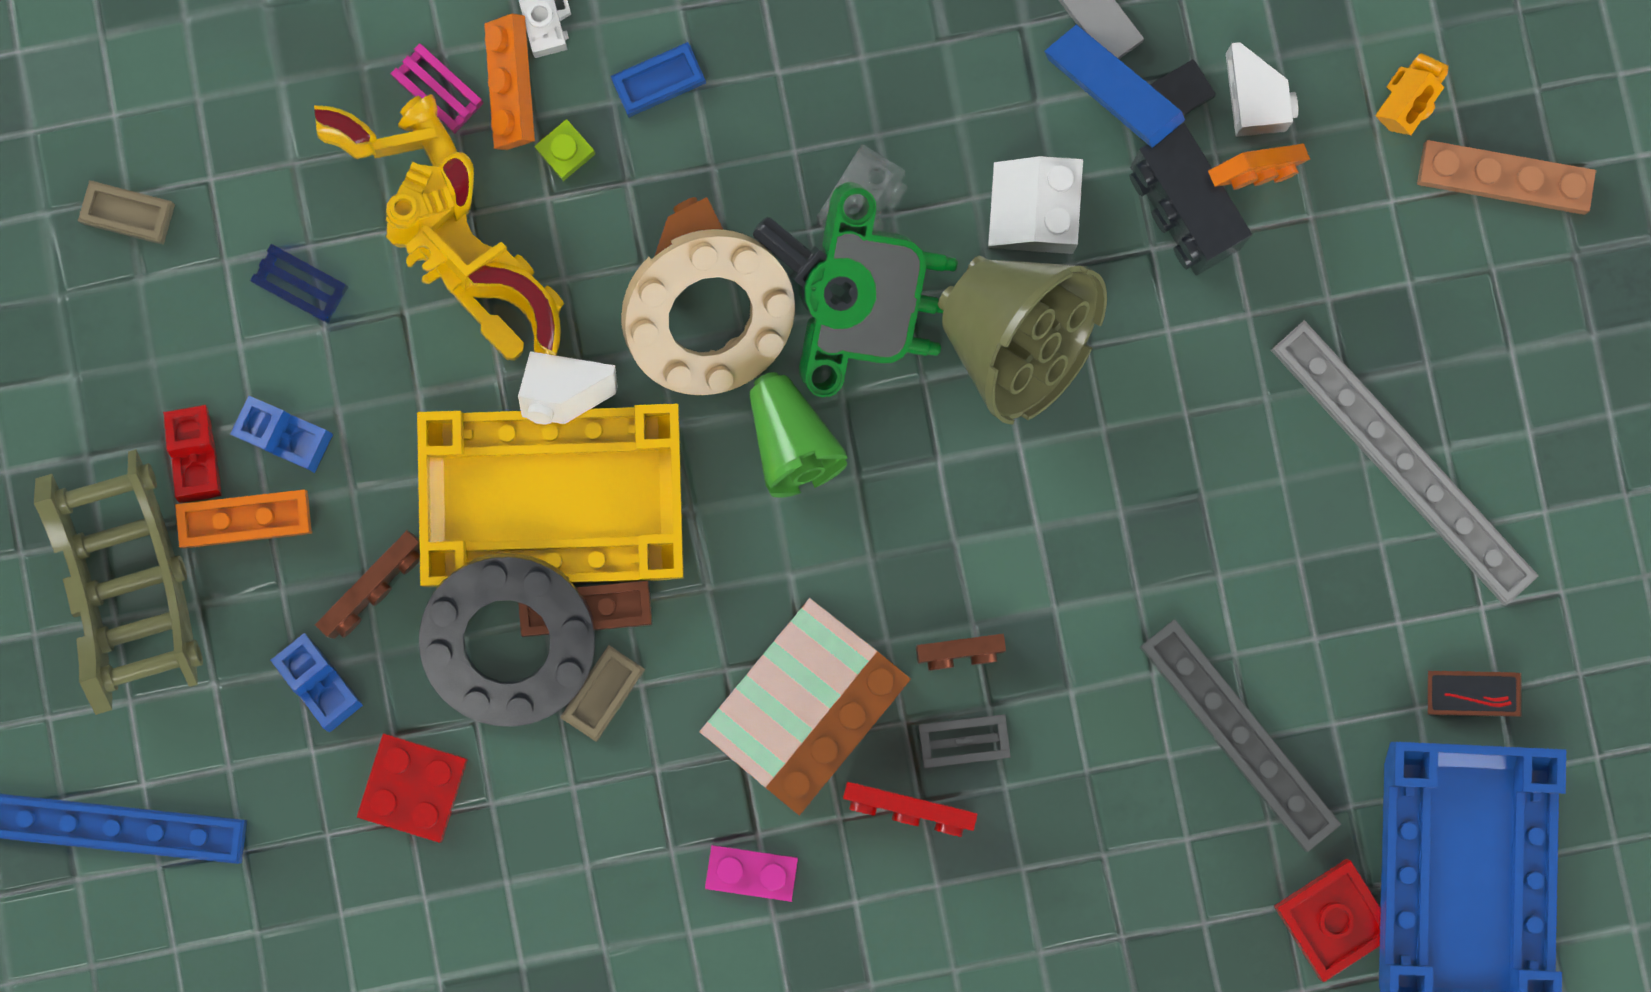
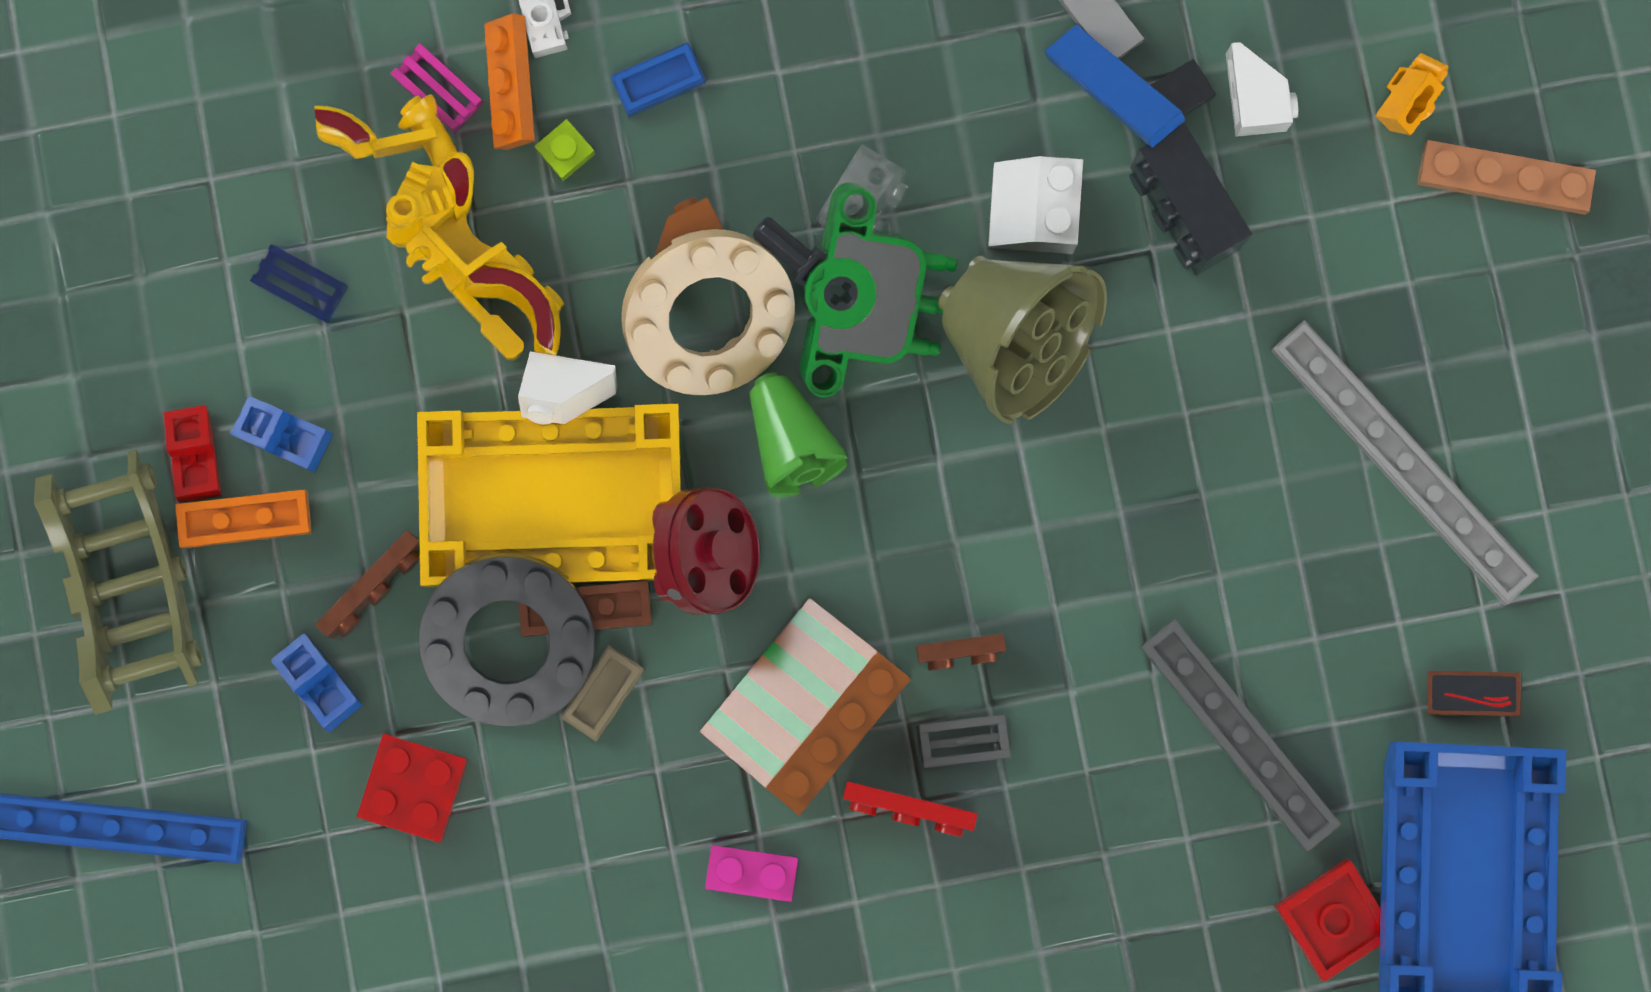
dark tan tile [78,180,175,245] -> none
orange plate [1208,144,1310,190] -> none
none -> dark red piece [652,487,760,615]

